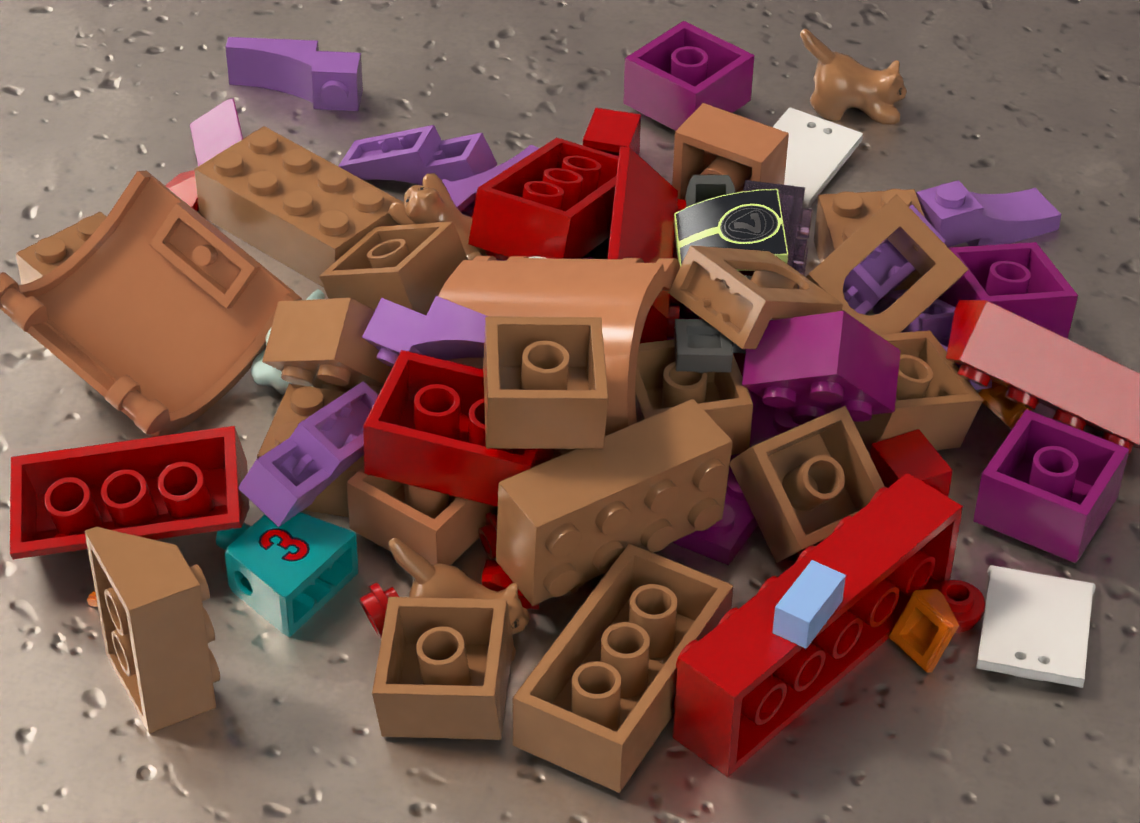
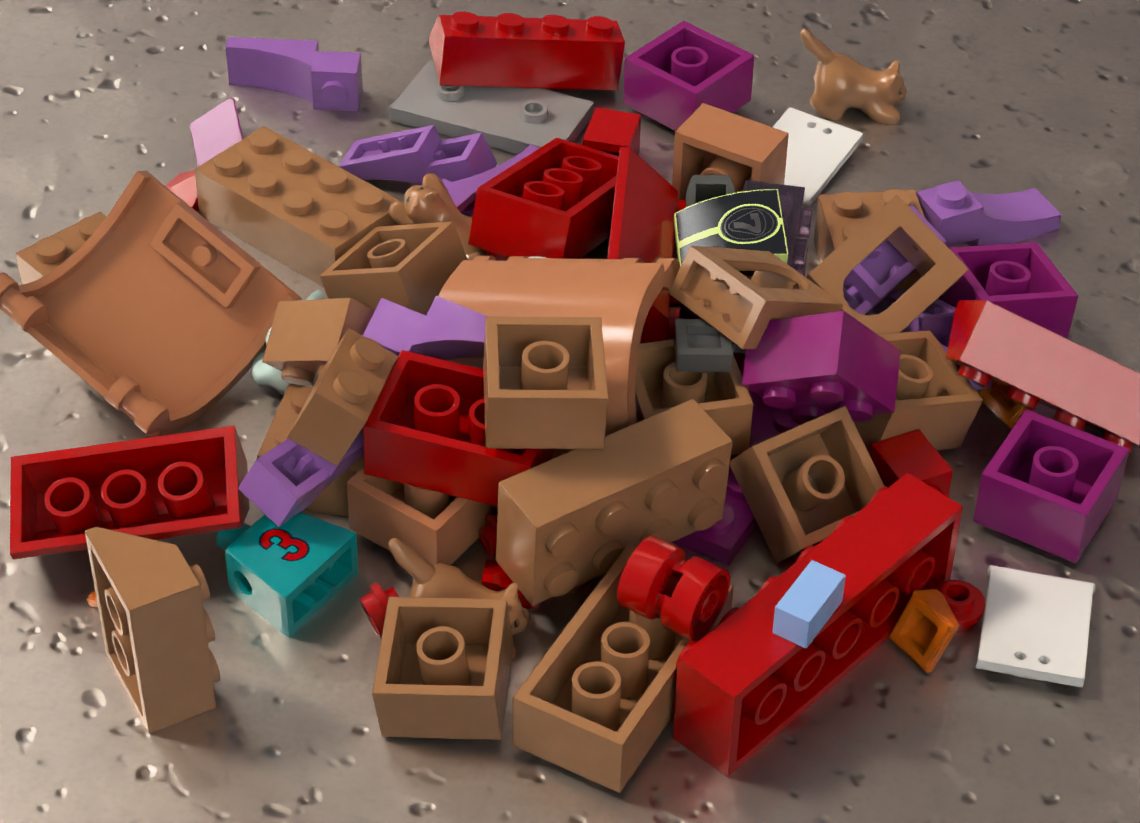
none -> medium nougat brick [287,328,398,466]
none -> light grey plate [389,60,594,154]
none -> red slope [429,11,625,90]
none -> red wheel [617,535,731,641]

